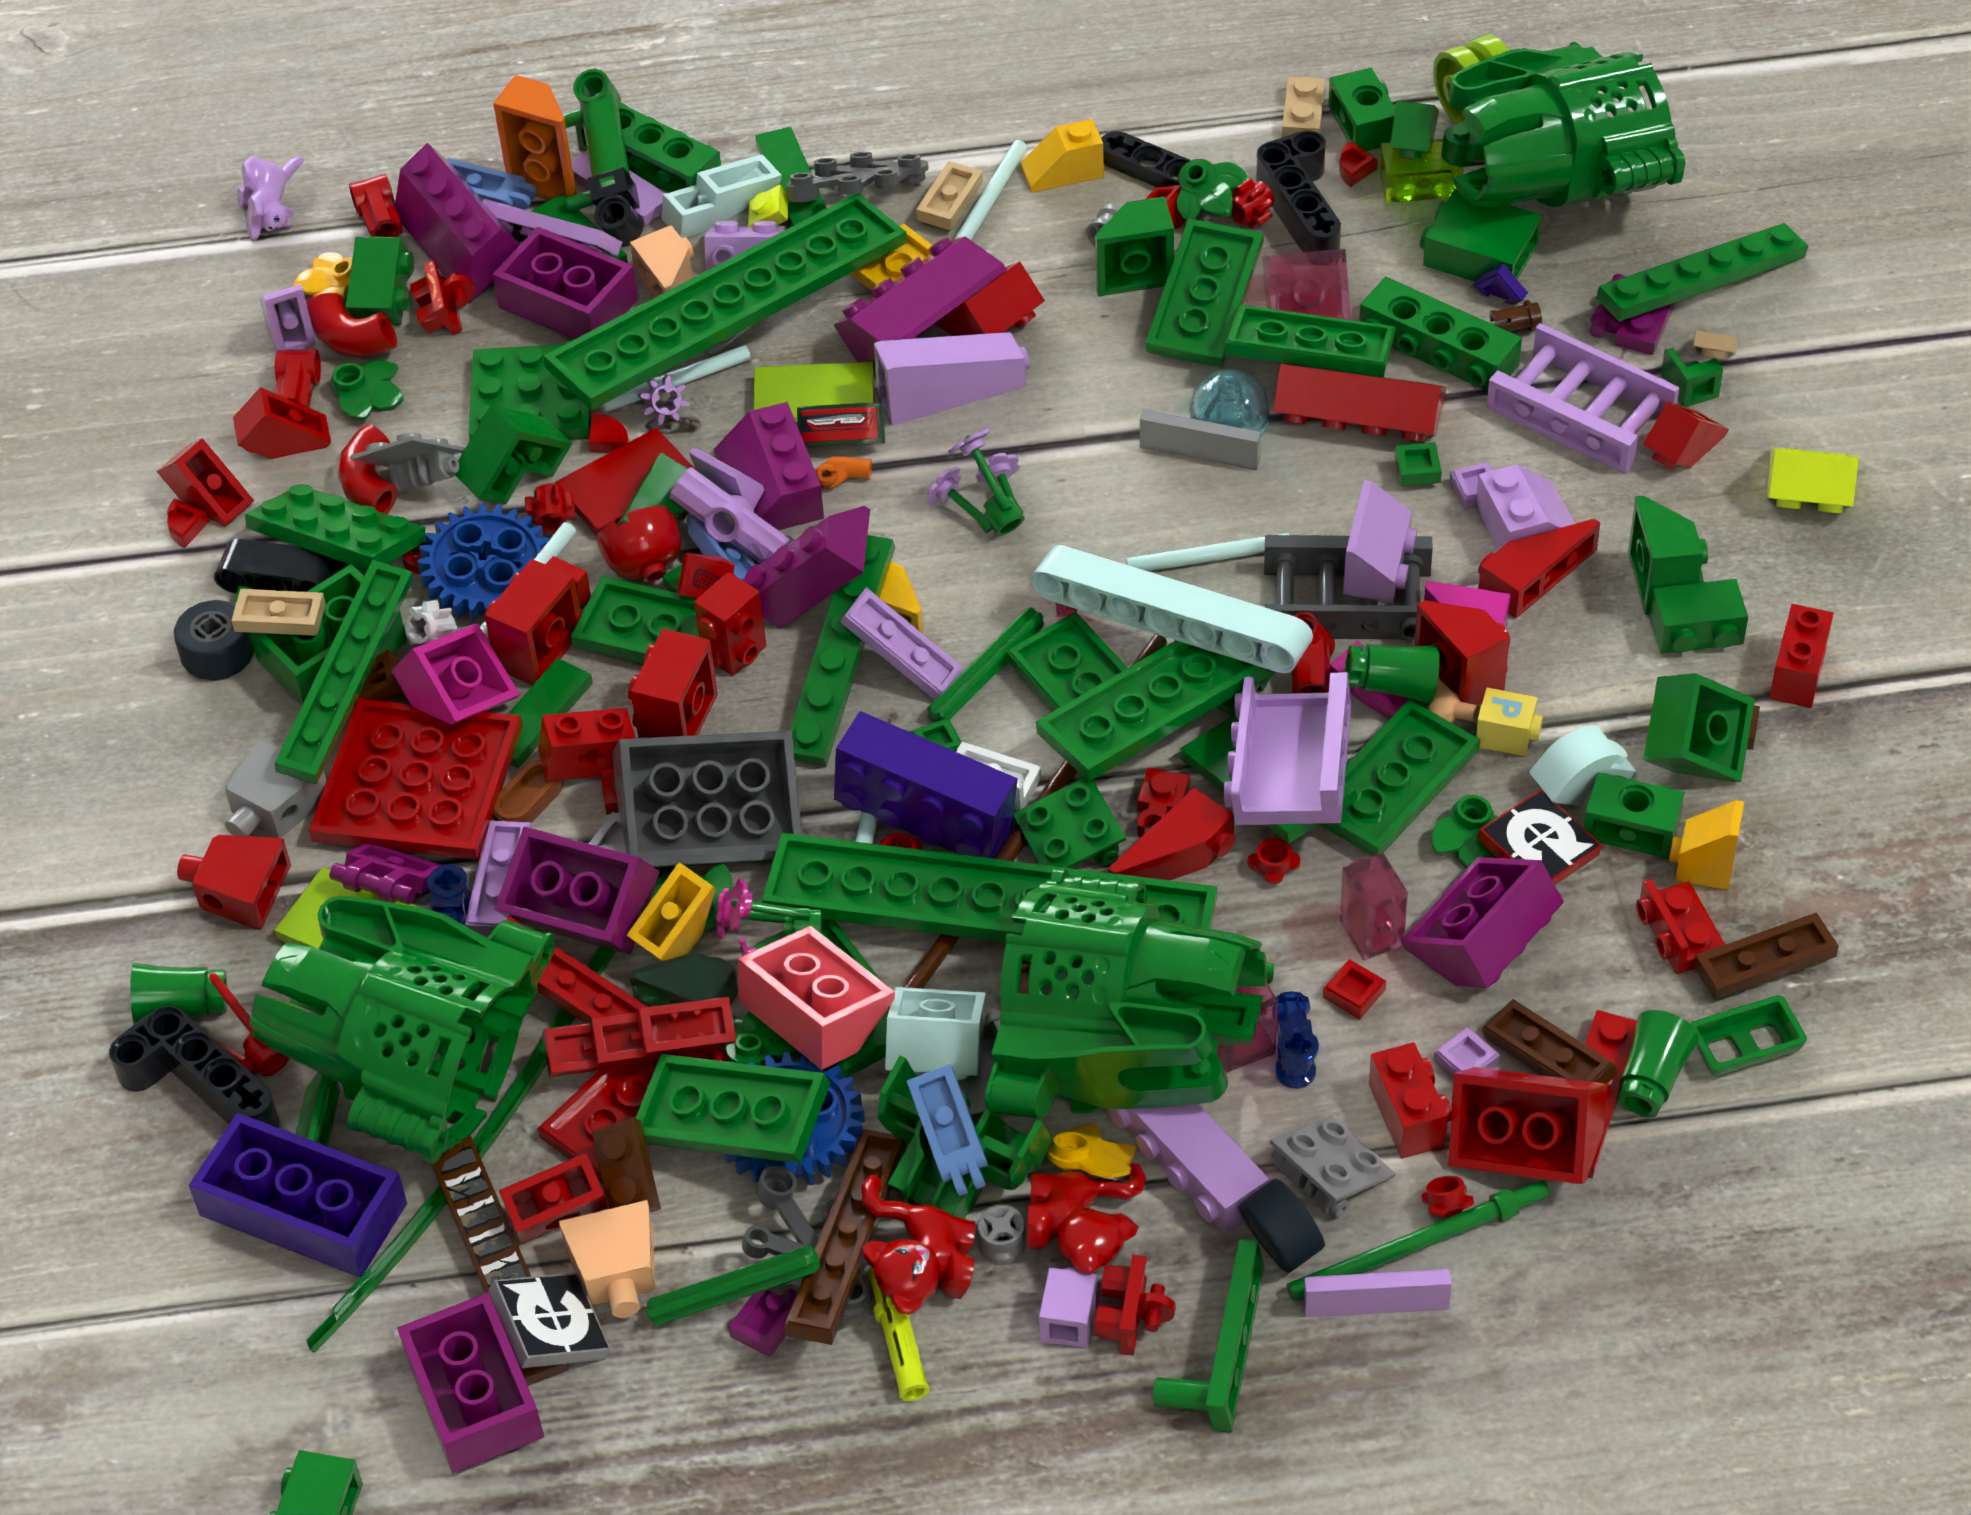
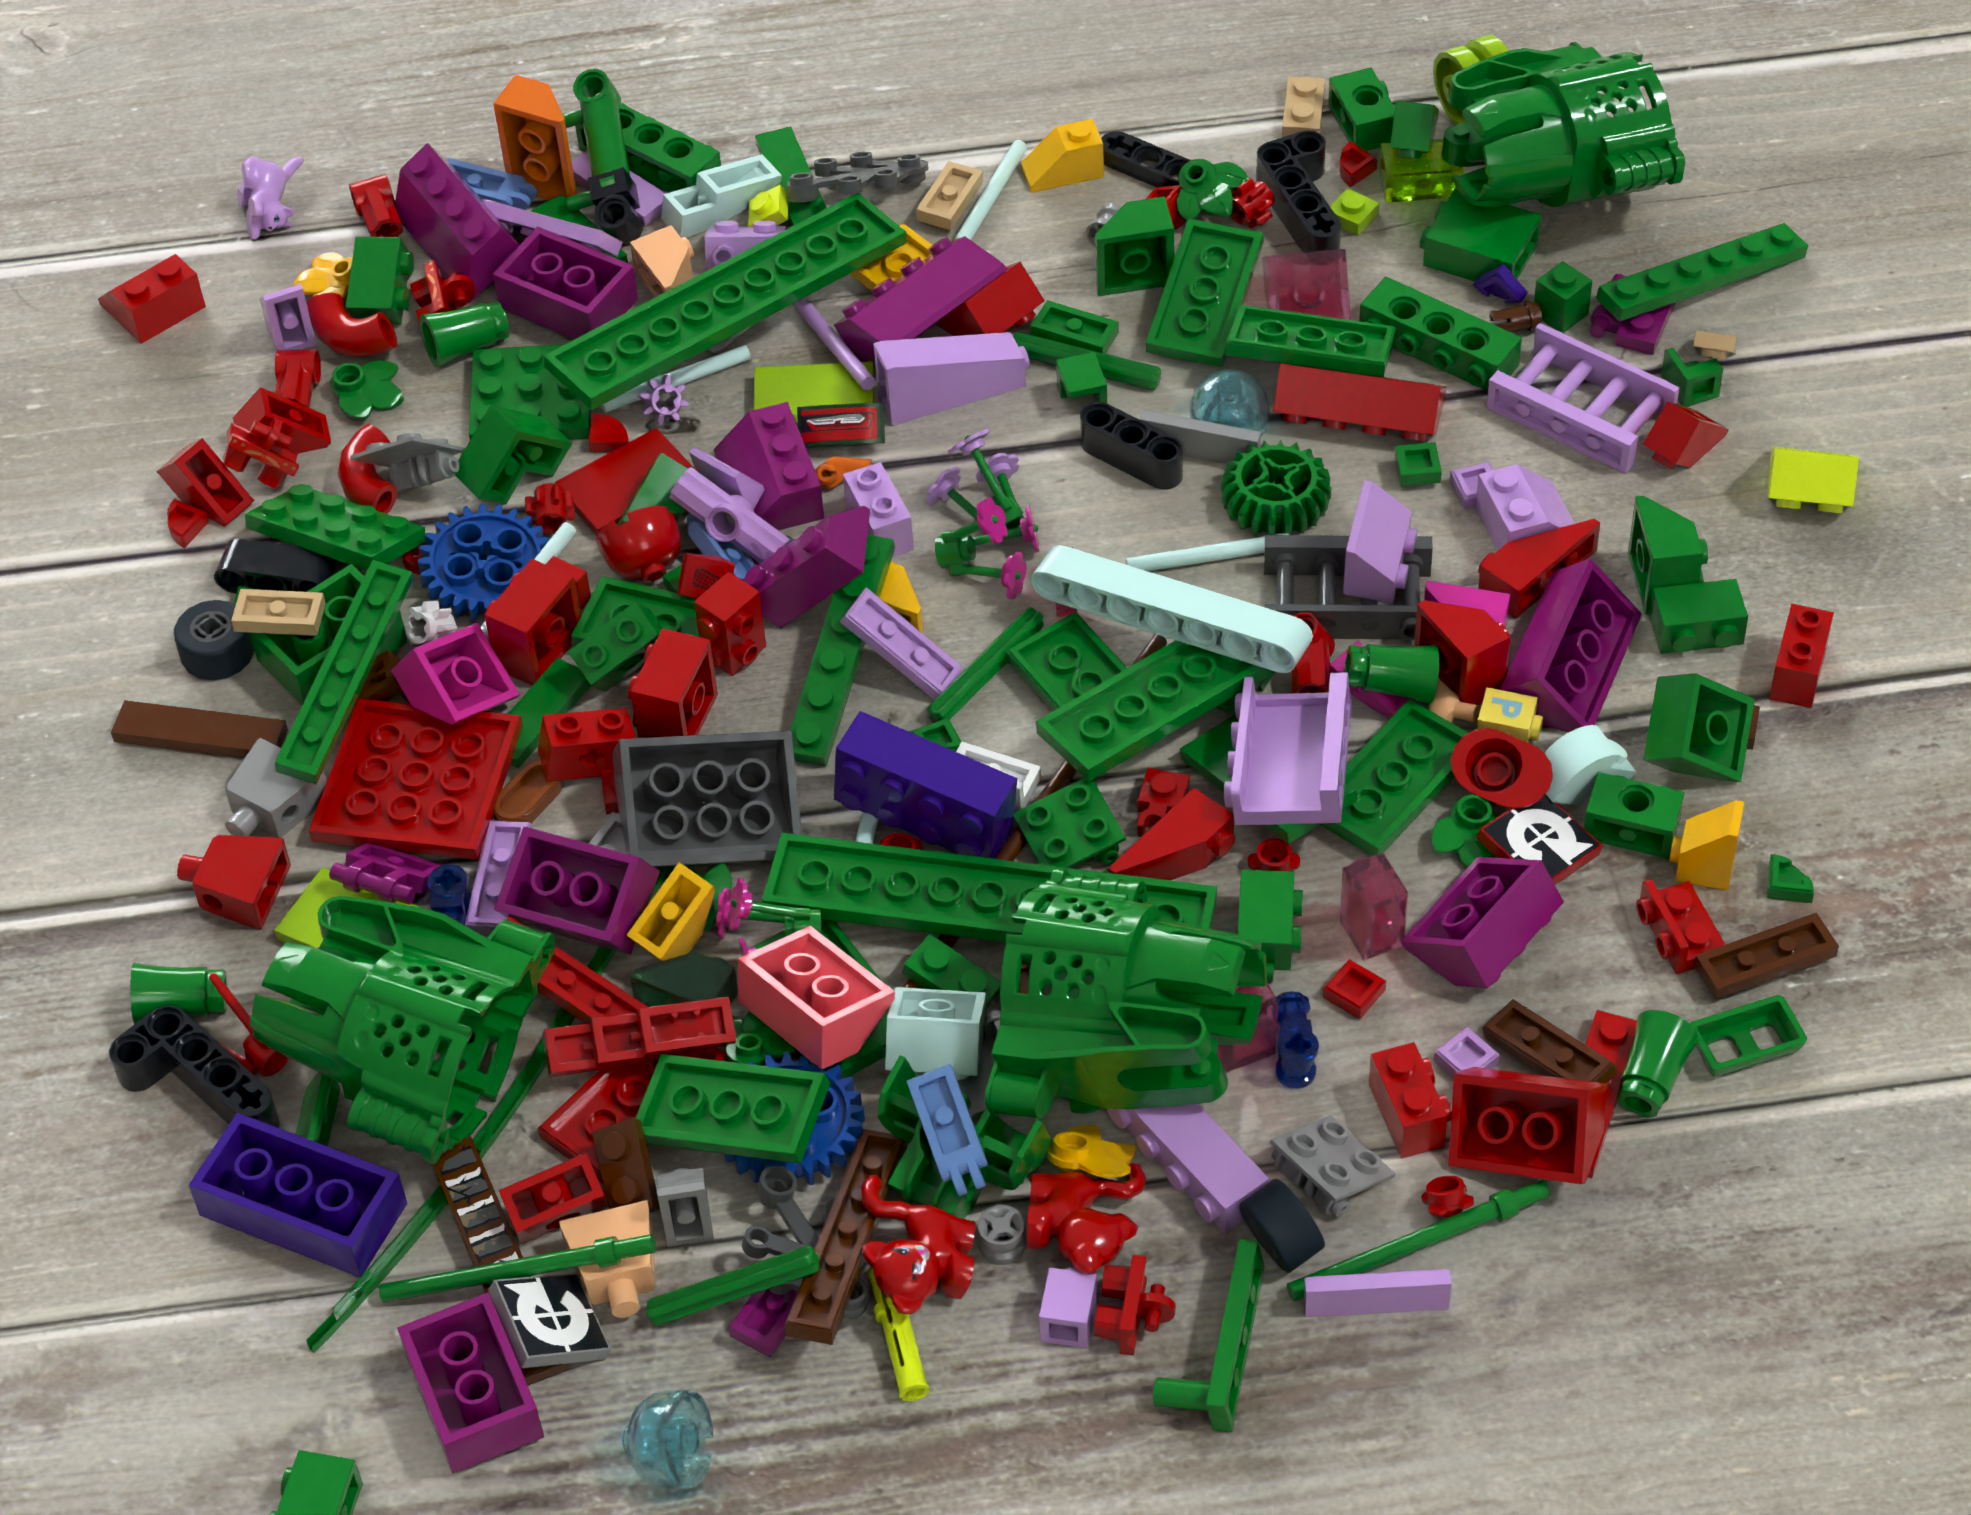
none -> red slope [98,254,206,344]
none -> reddish brown tile [111,700,288,758]
none -> red hips [223,417,299,489]
none -> green bar [379,1234,656,1303]
none -> green plant [419,301,510,368]
none -> green brick [568,601,663,692]
none -> clear light blue cylinder [622,1390,713,1489]
none -> light grey slope [656,1168,714,1247]
none -> lavender bar [795,298,876,390]
none -> lavender brick [843,462,914,557]
none -> green plate [902,934,1001,1010]
none -> plant [935,497,1039,599]
none -> green axle [1013,332,1161,390]
none -> green plate [1031,300,1119,353]
none -> green panel [1056,352,1107,404]
none -> black beam [1080,402,1183,490]
none -> green gear [1221,440,1332,536]
none -> green brick [1238,870,1303,971]
none -> lime plate [1330,188,1380,236]
none -> red piece [1451,728,1553,809]
none -> magenta slope [1500,558,1642,733]
none -> green brick [1534,261,1593,333]
none -> green tile [1767,854,1814,903]

